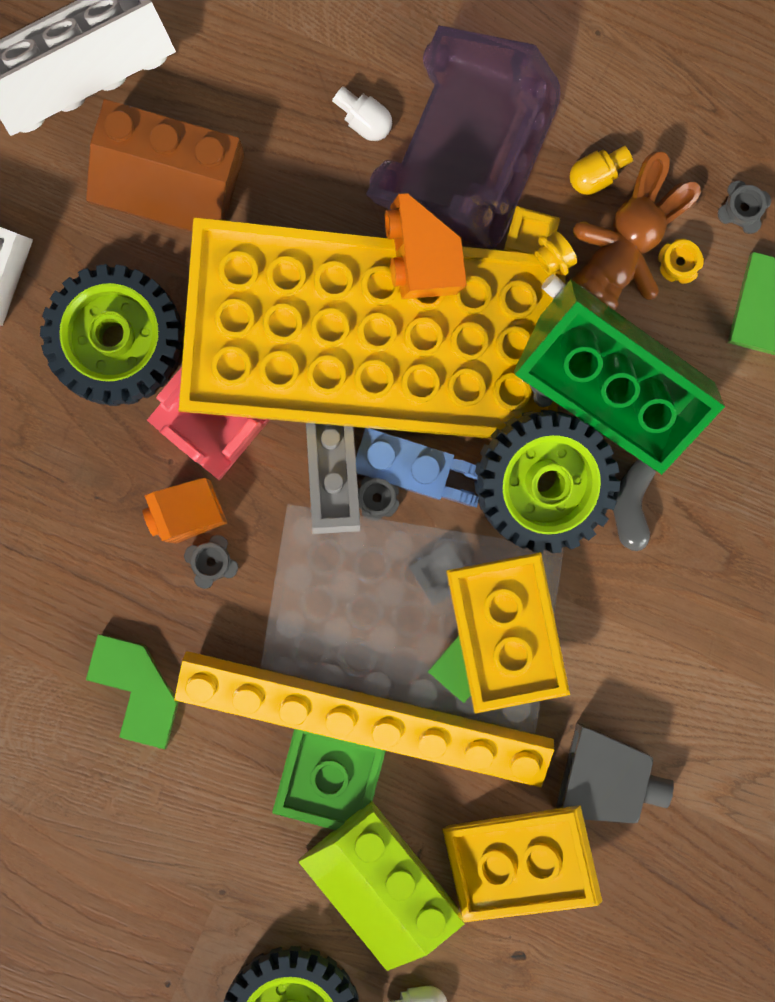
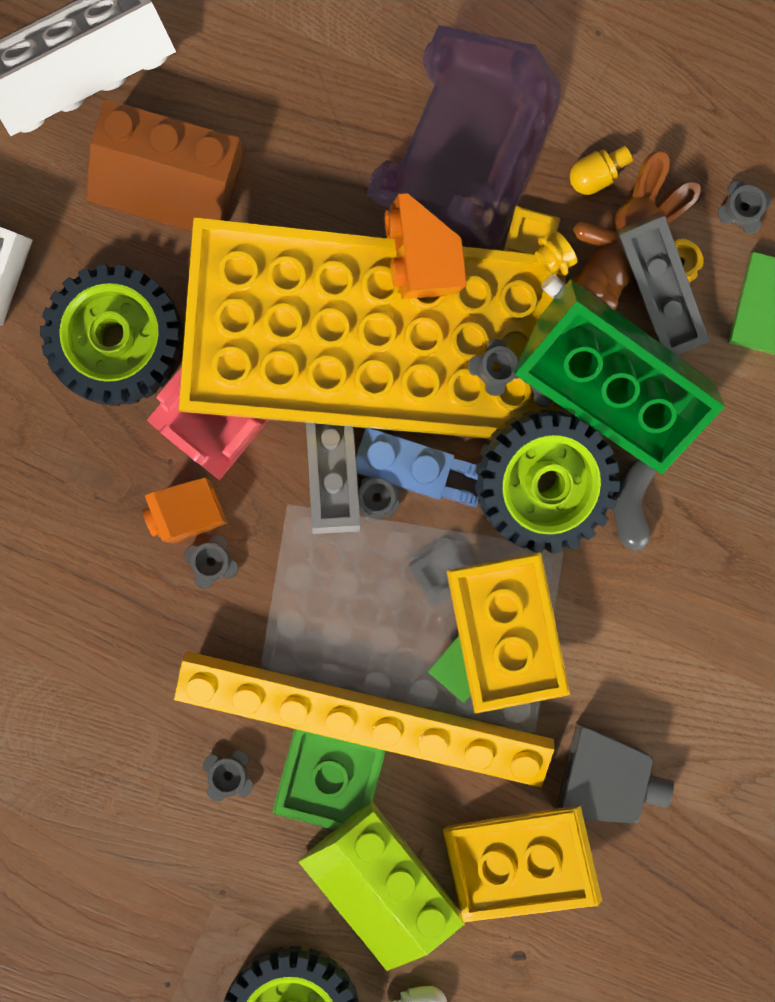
bright green tile [86,634,179,749] -> none
white cylinder [332,86,392,141] -> none
none -> dark grey plate [203,750,254,801]
none -> dark grey plate [468,339,519,396]
none -> dark grey plate [616,211,710,355]

